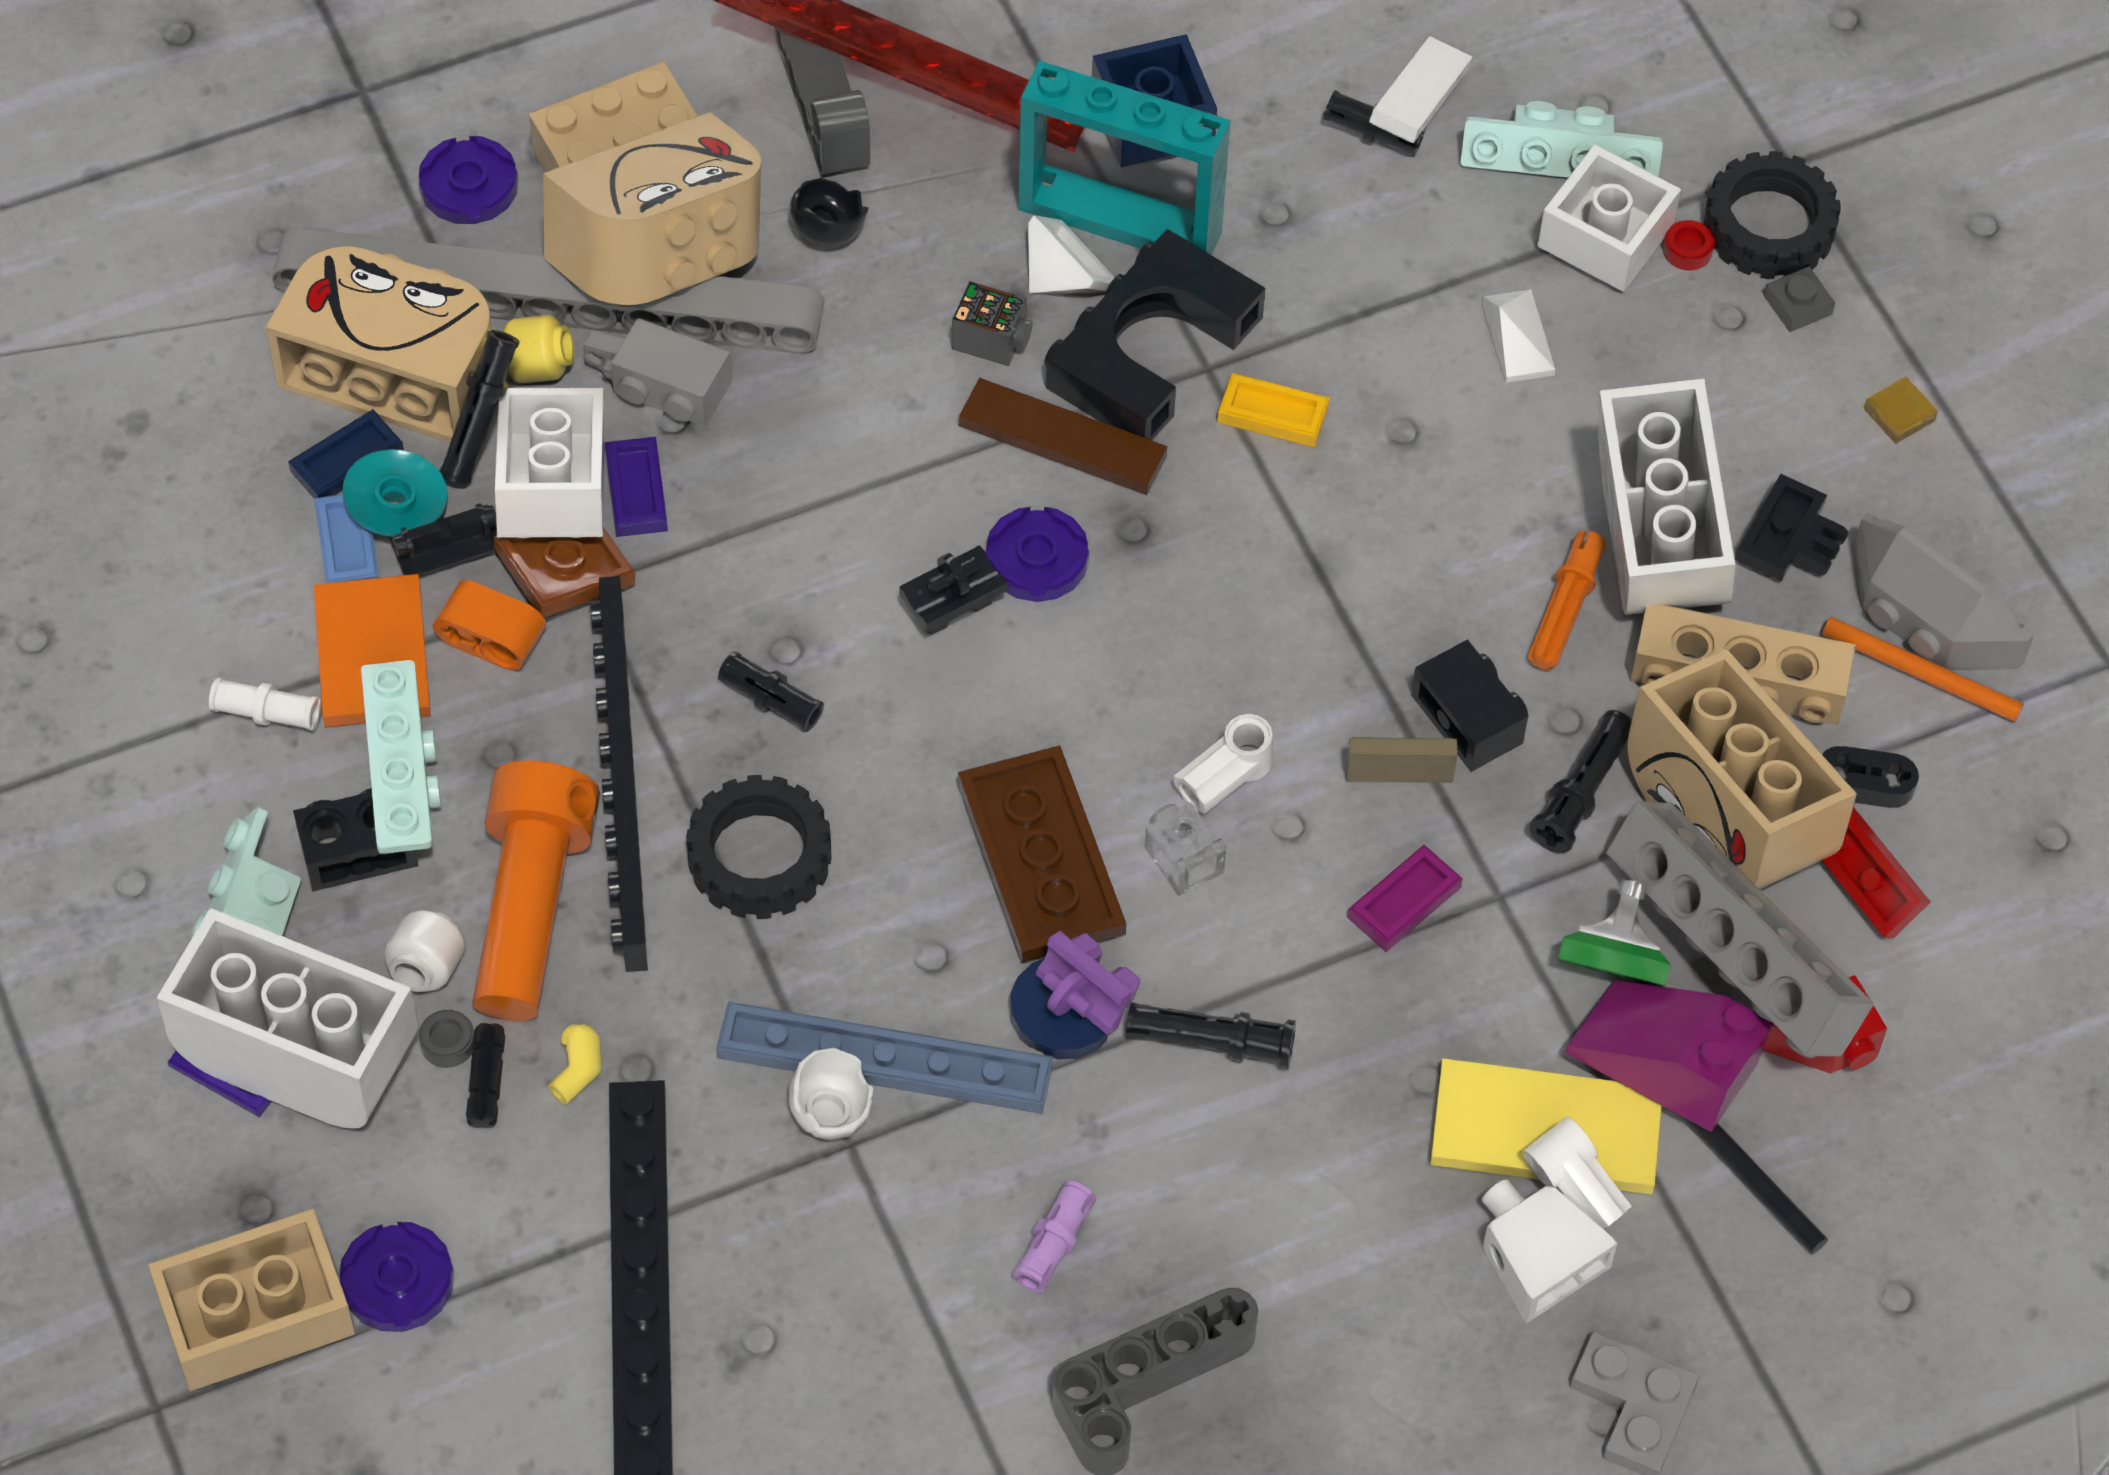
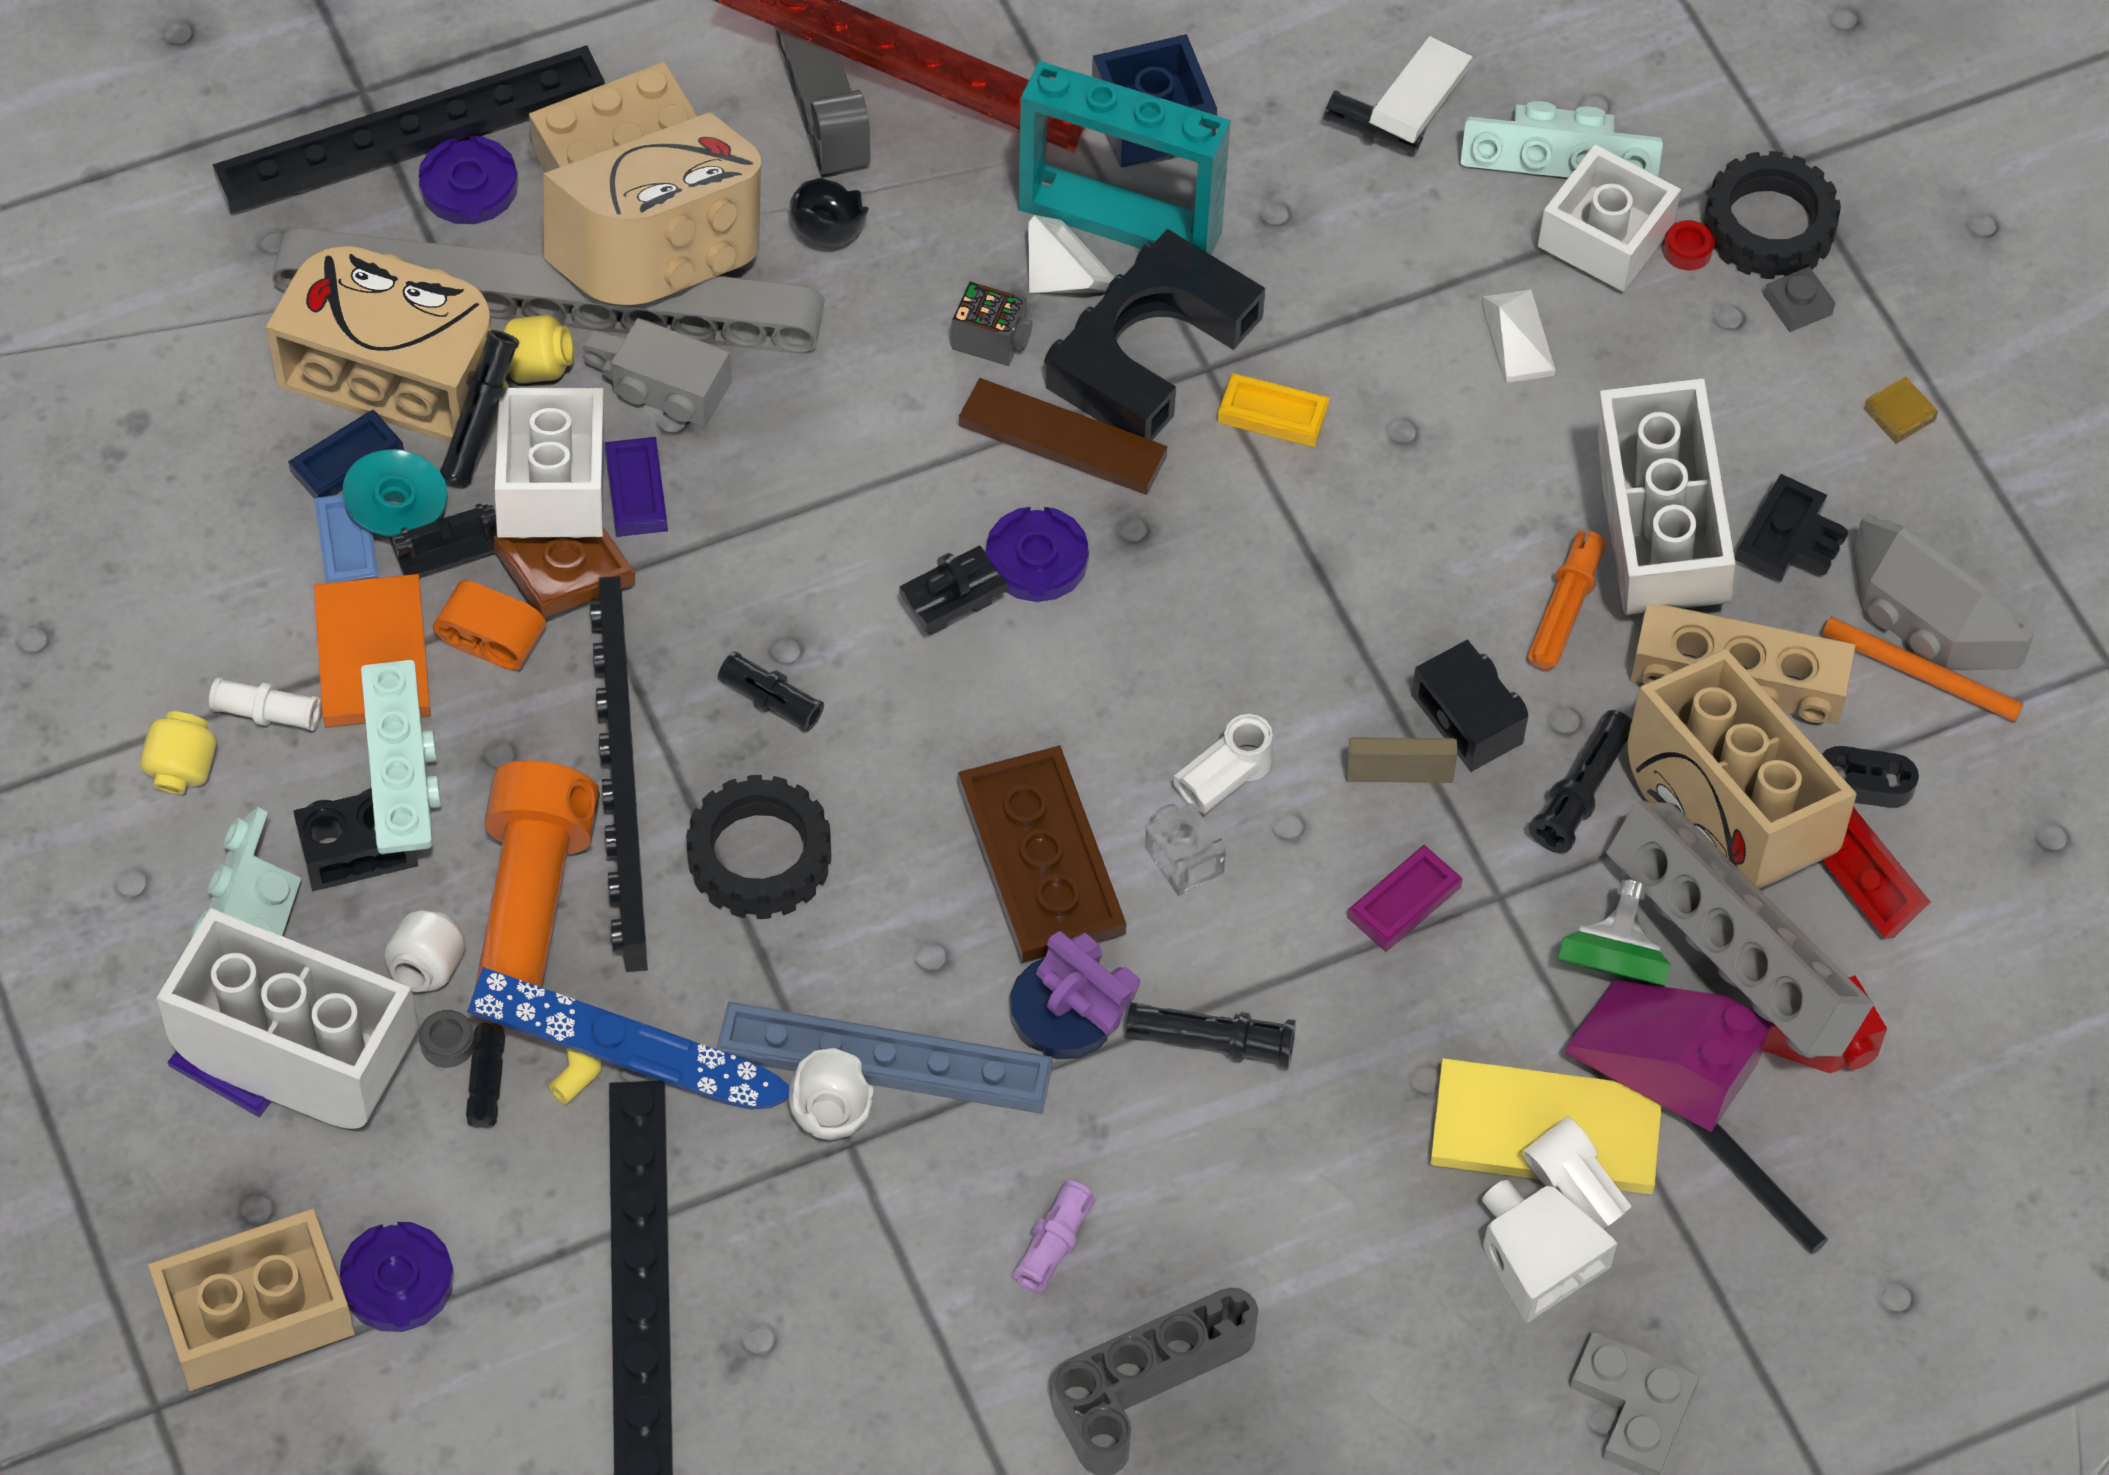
none -> light yellow head [140,711,217,795]
none -> black plate [212,45,605,213]
none -> blue piece [467,967,789,1109]

